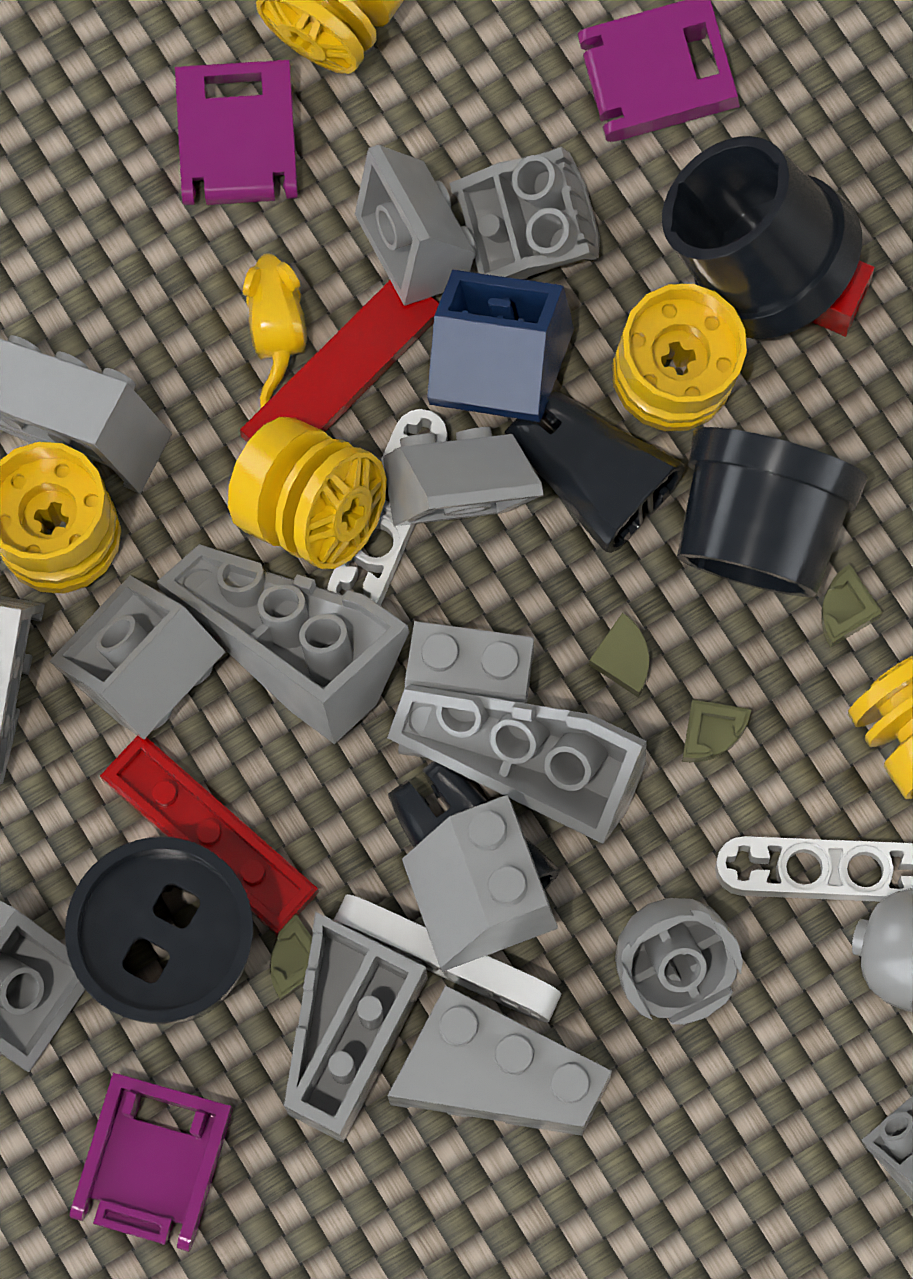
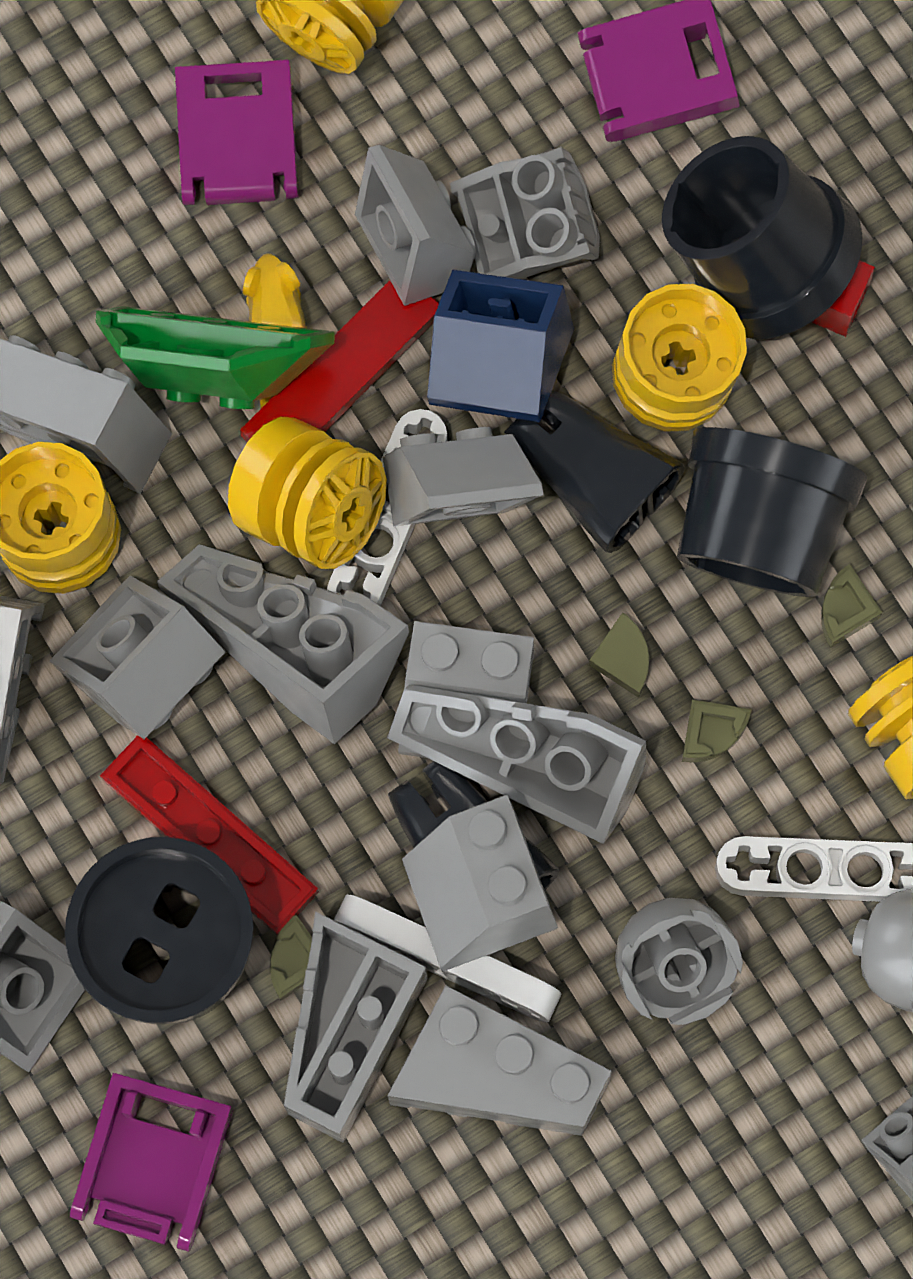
none -> green wedge [95,306,335,409]

